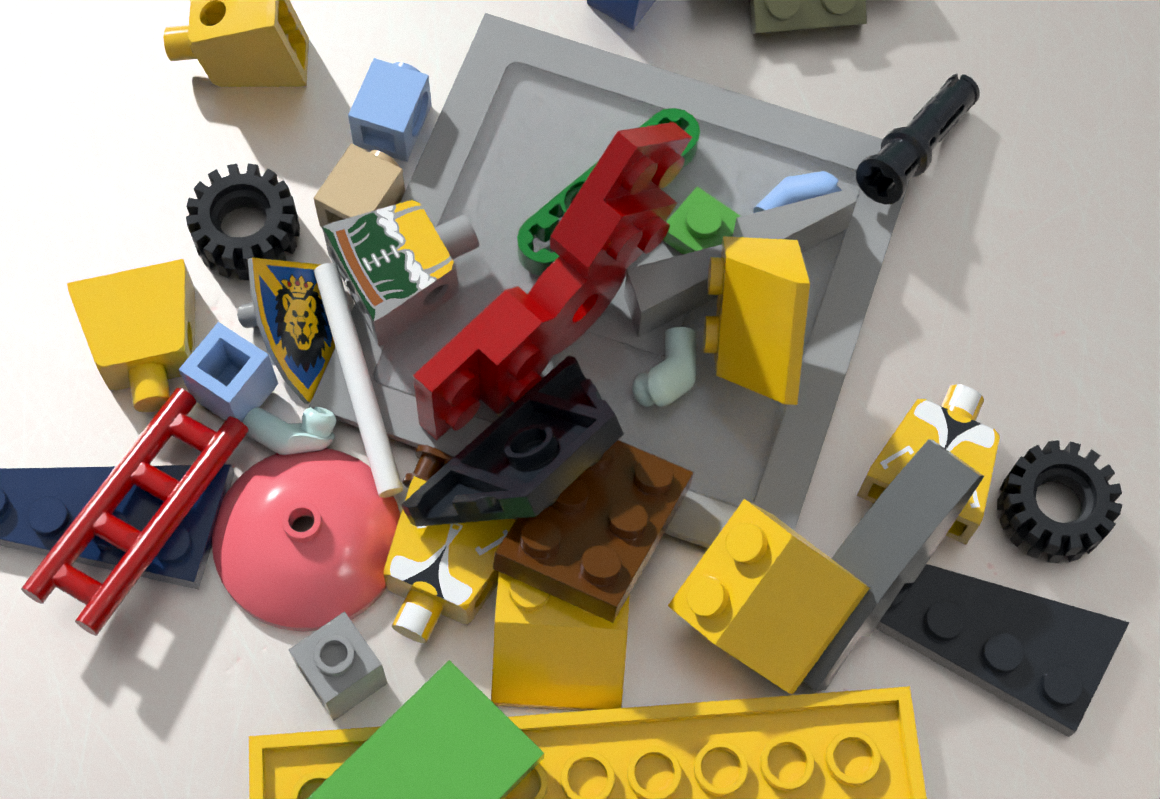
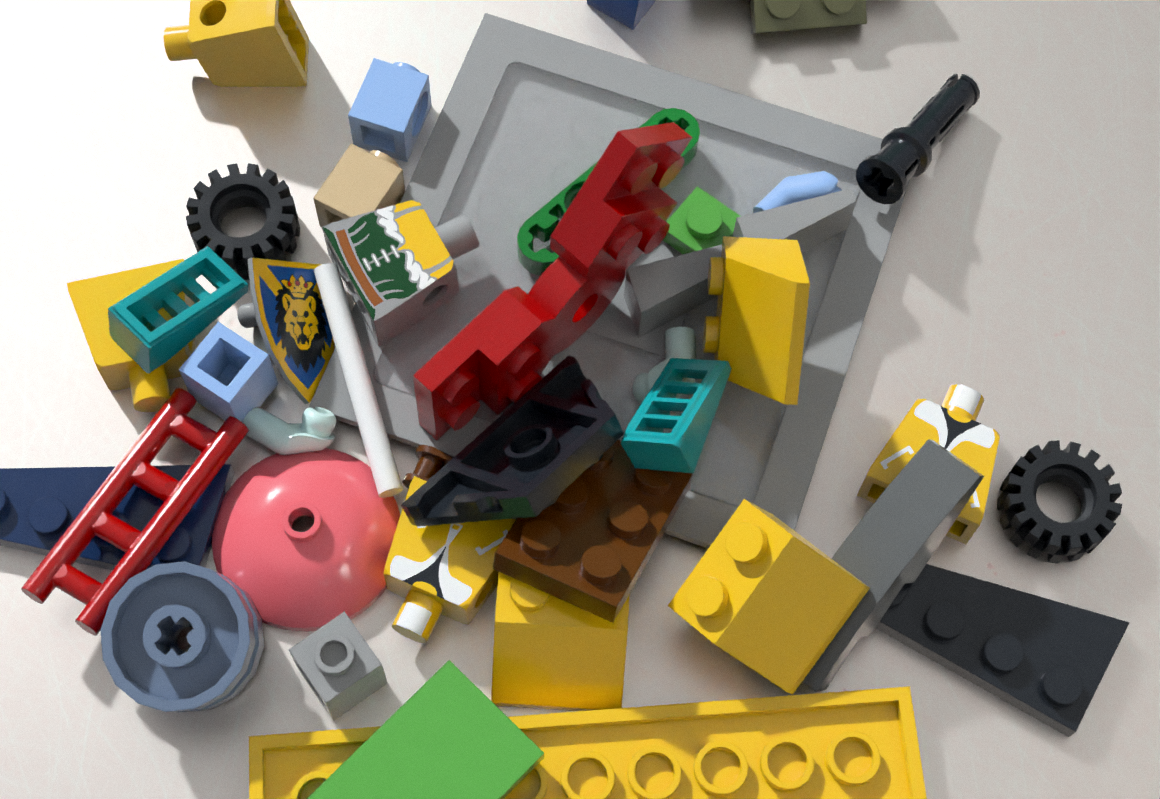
none -> sand blue wheel [101,561,264,713]
none -> teal slope [108,246,248,374]
none -> teal slope [621,358,732,473]

